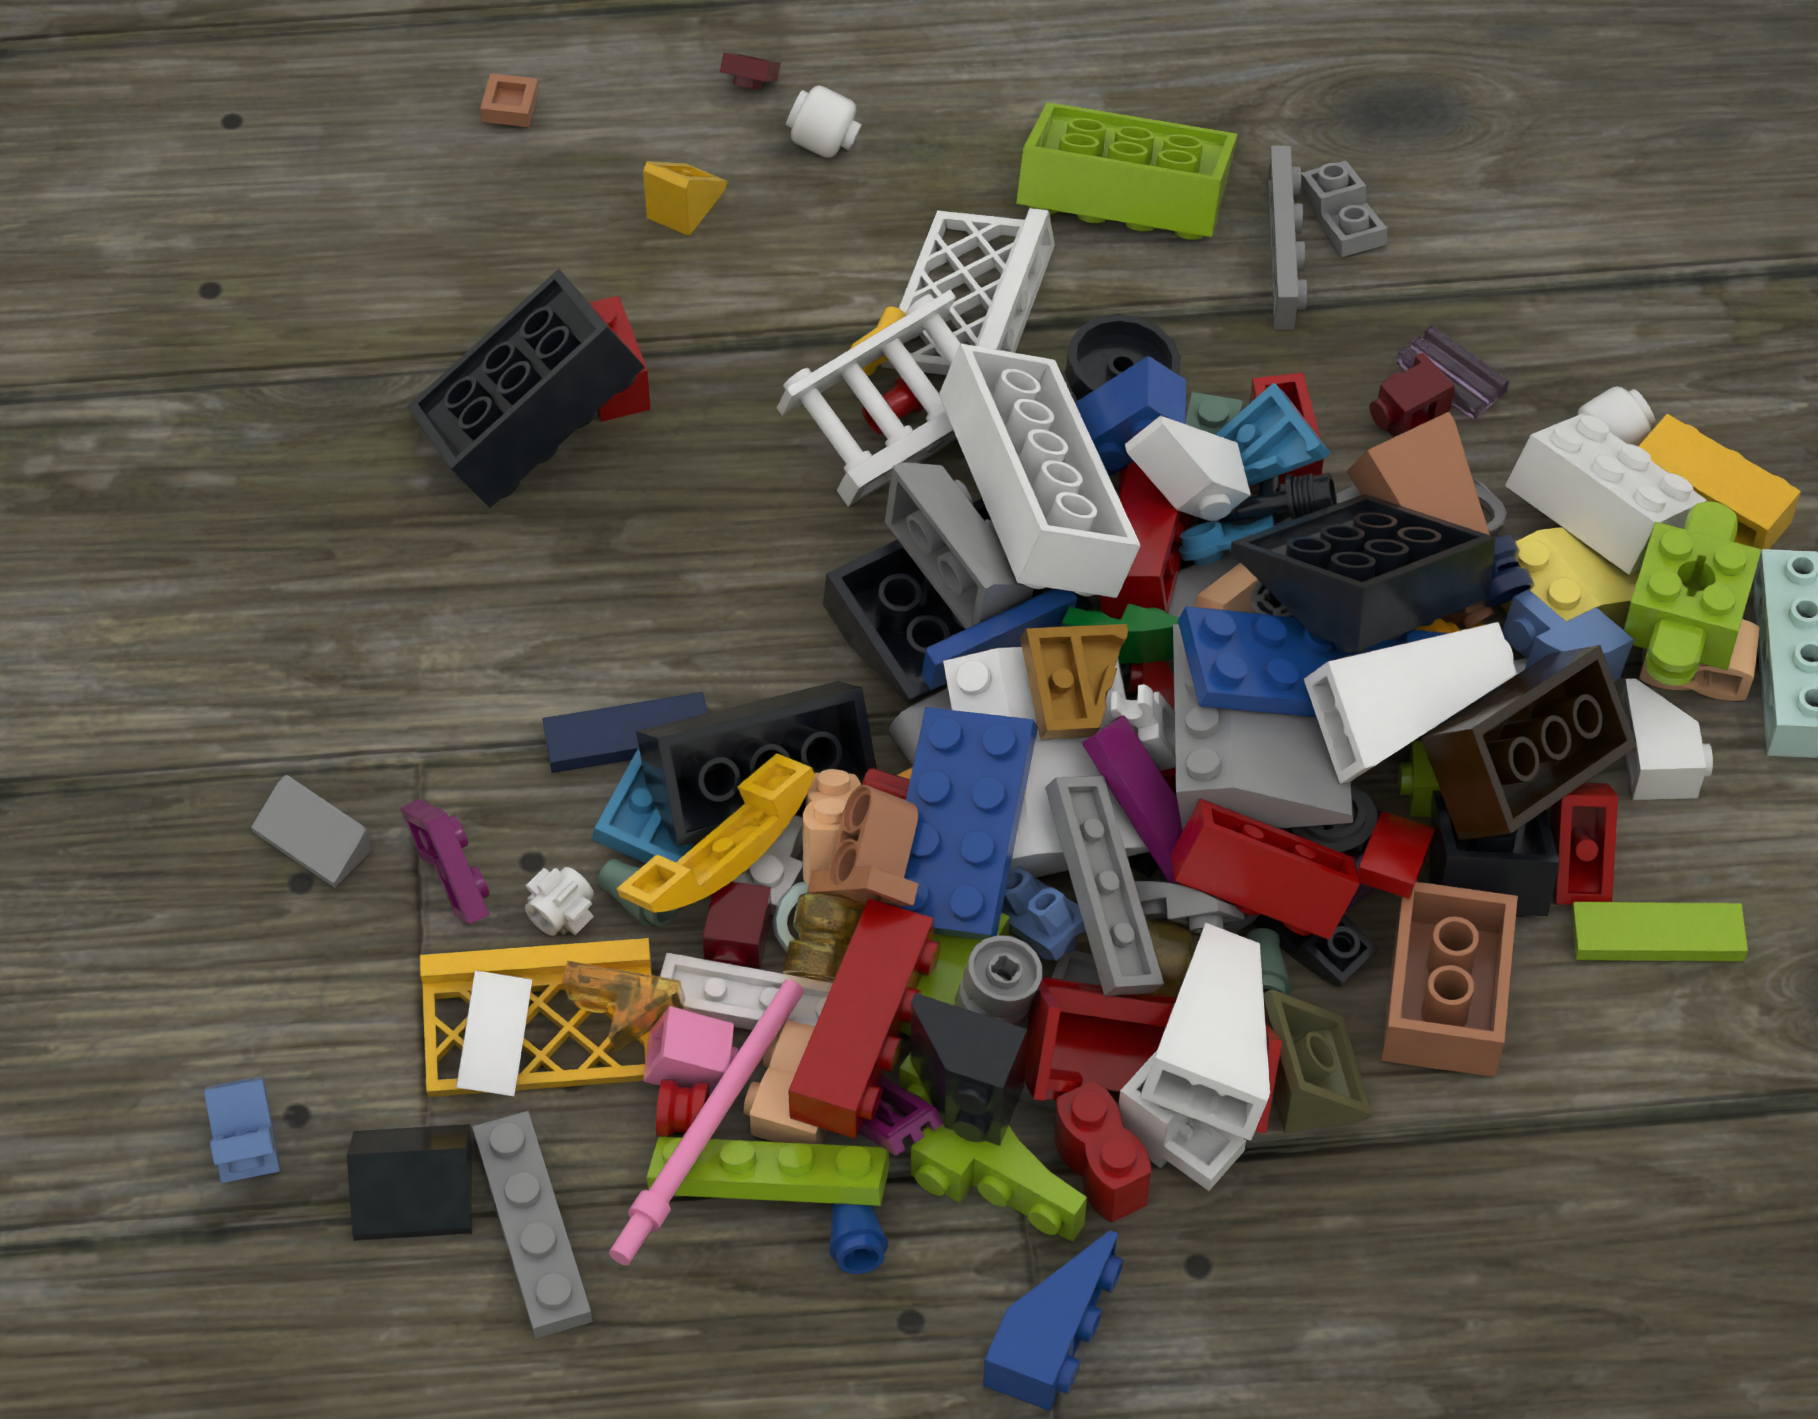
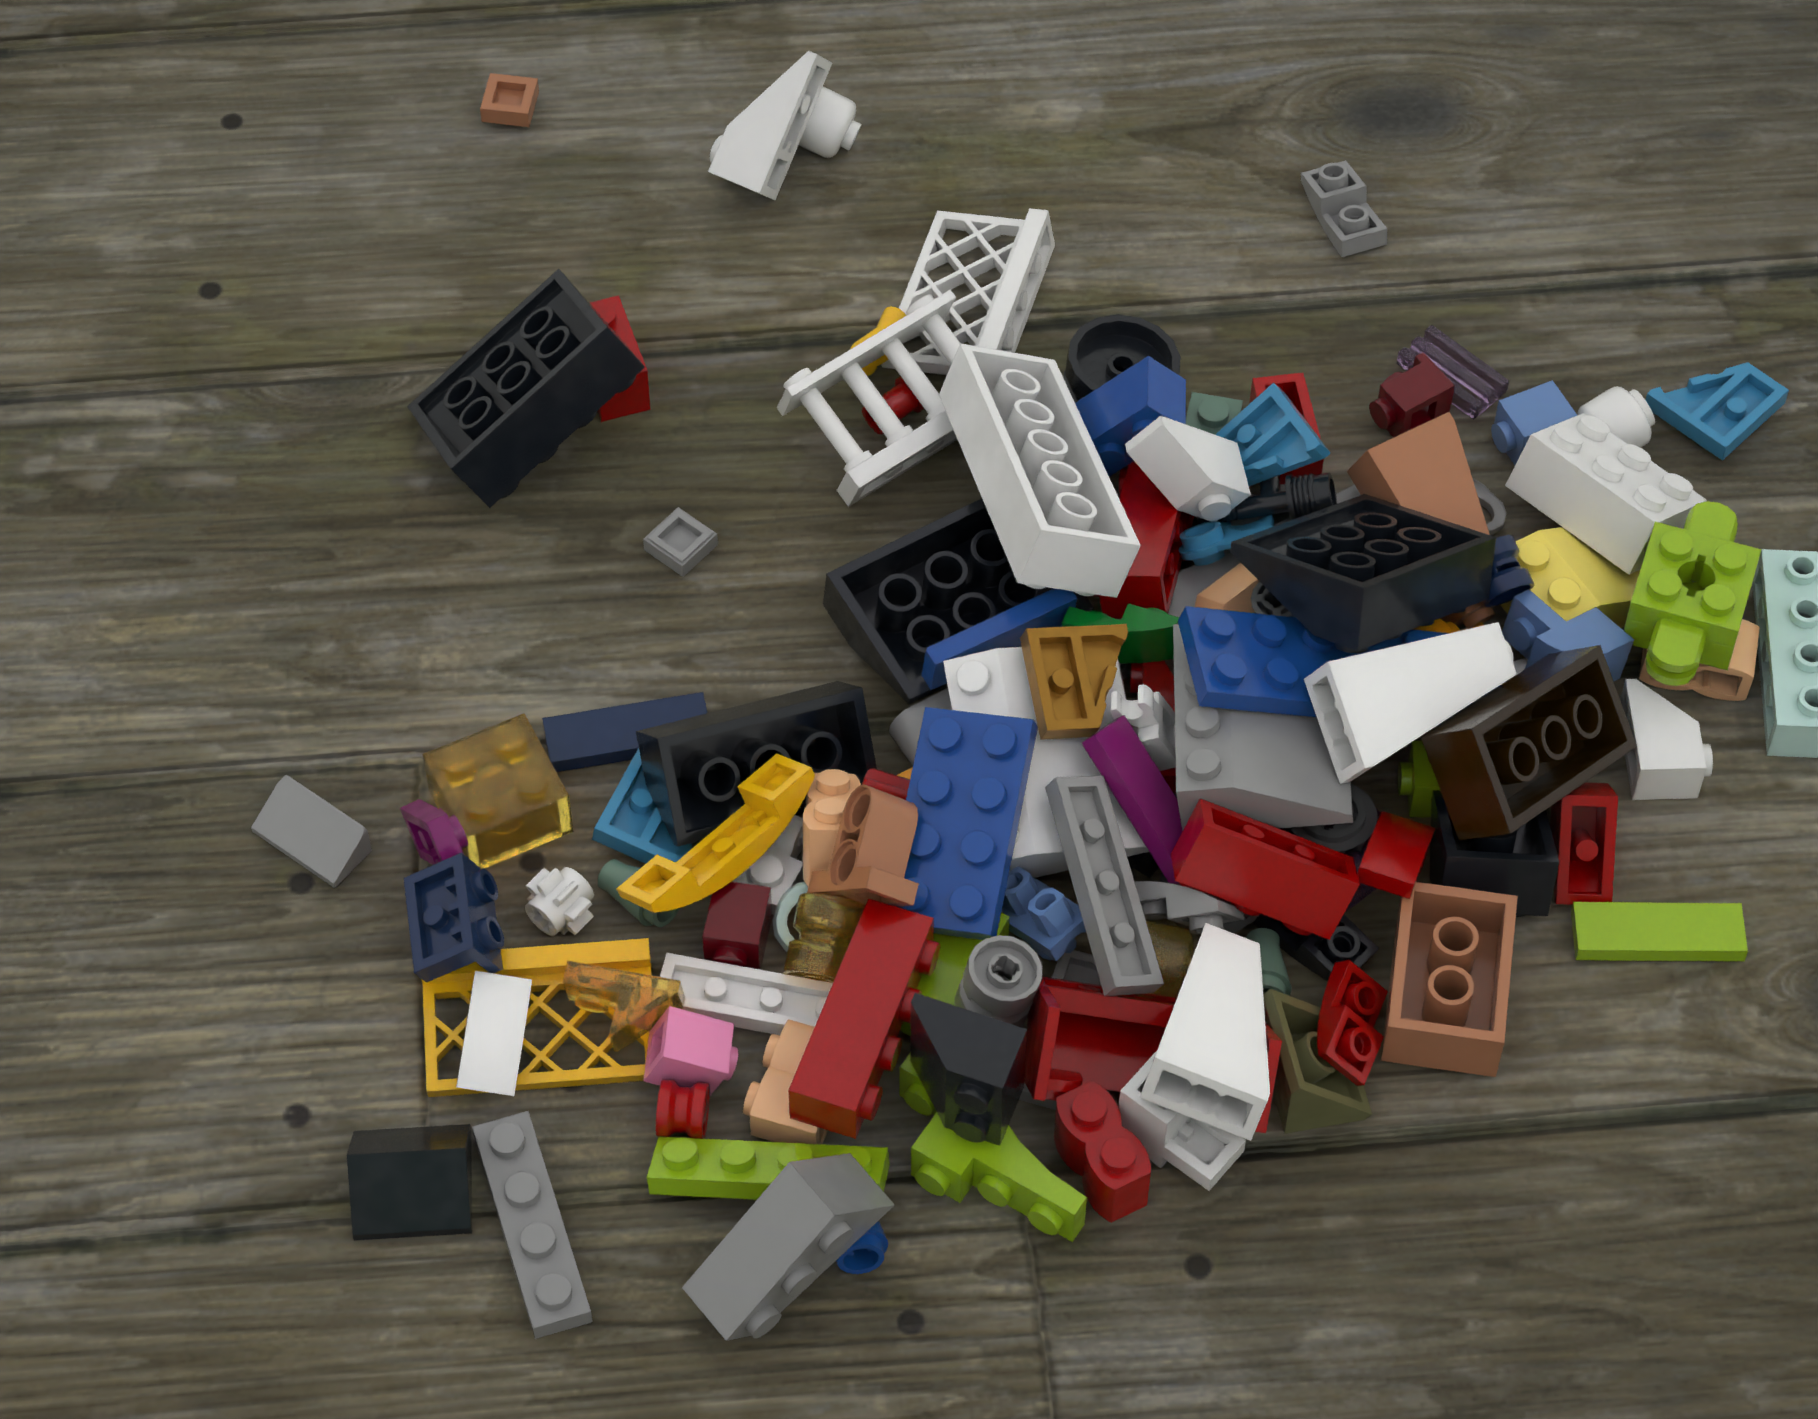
medium blue brick [204,1076,280,1183] -> none
bright pink bar [609,980,804,1265] -> none
yellow slope [643,161,728,236] -> none
dark red plate [720,53,781,90] -> none
magenta tile [859,1076,943,1156] -> none
light grey slope [885,462,1034,629] -> none
blue slope [983,1230,1124,1411] -> none
lime slope [1016,102,1238,240] -> none
light grey plate [1267,146,1307,330] -> none
yellow brick [1638,414,1801,549] -> none
none -> dark blue bracket [404,853,504,983]
none -> clear yellow brick [422,713,574,869]
none -> light grey tile [643,507,718,577]
none -> light grey wedge [682,1153,895,1341]
none -> white slope [708,51,832,200]
none -> red slope [1317,960,1388,1086]
none -> medium blue brick [1491,380,1577,465]
none -> dark azure wing [1645,362,1789,461]

